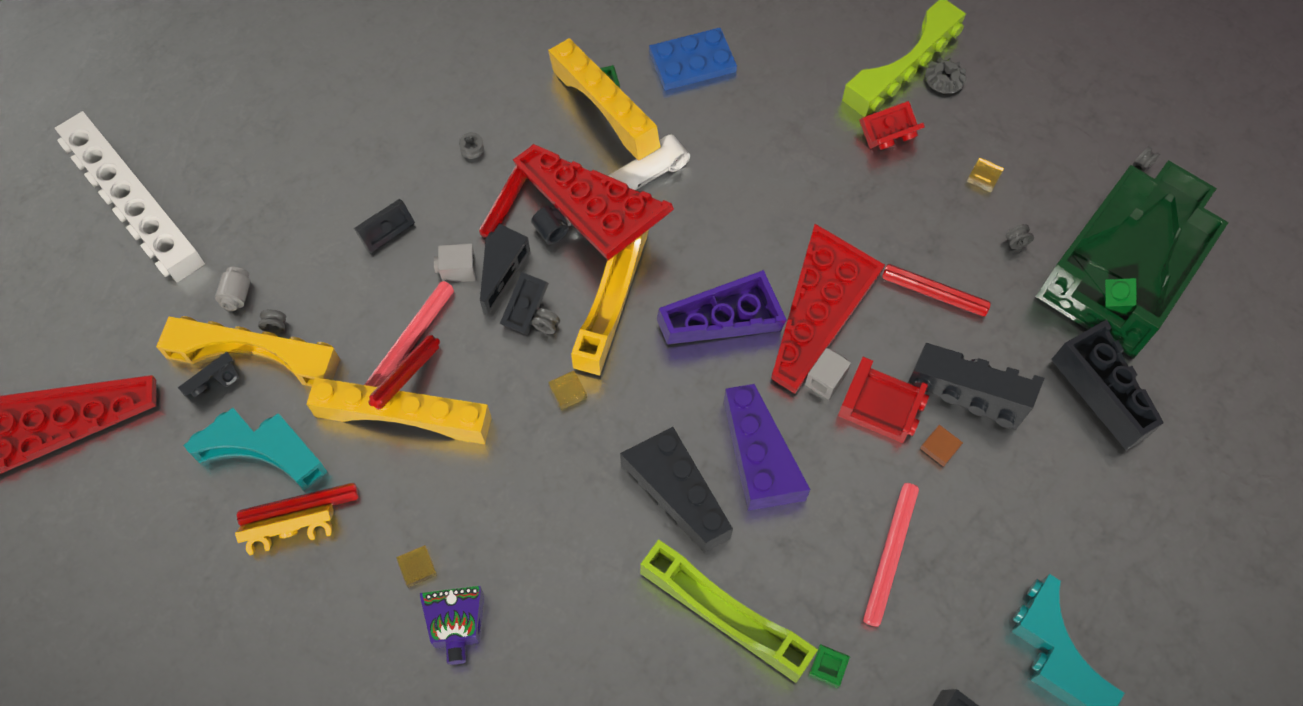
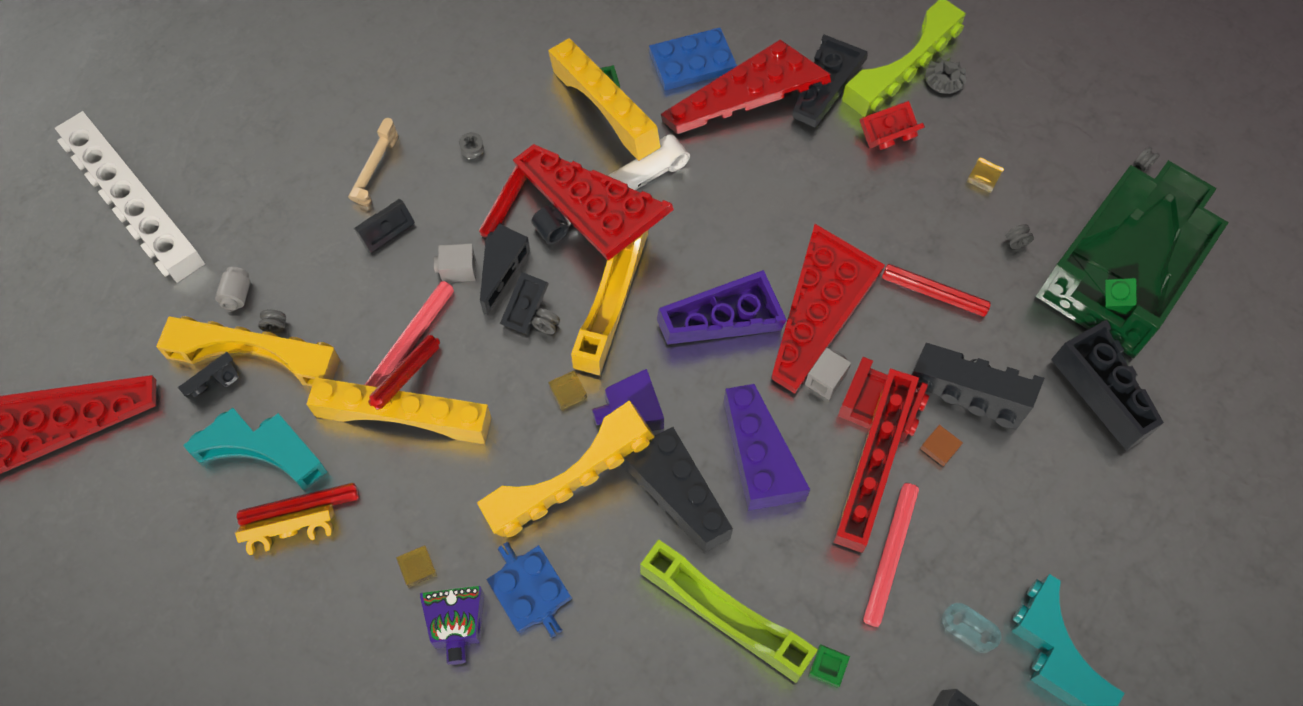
none -> tan hinge [348,118,398,207]
none -> yellow arch [477,401,655,537]
none -> blue plate [486,542,573,638]
none -> dark purple torso [592,369,664,431]
none -> red wing [661,39,831,134]
none -> black wing [793,34,868,127]
none -> red brick [833,368,919,553]
none -> clear light blue beam [942,603,1002,653]

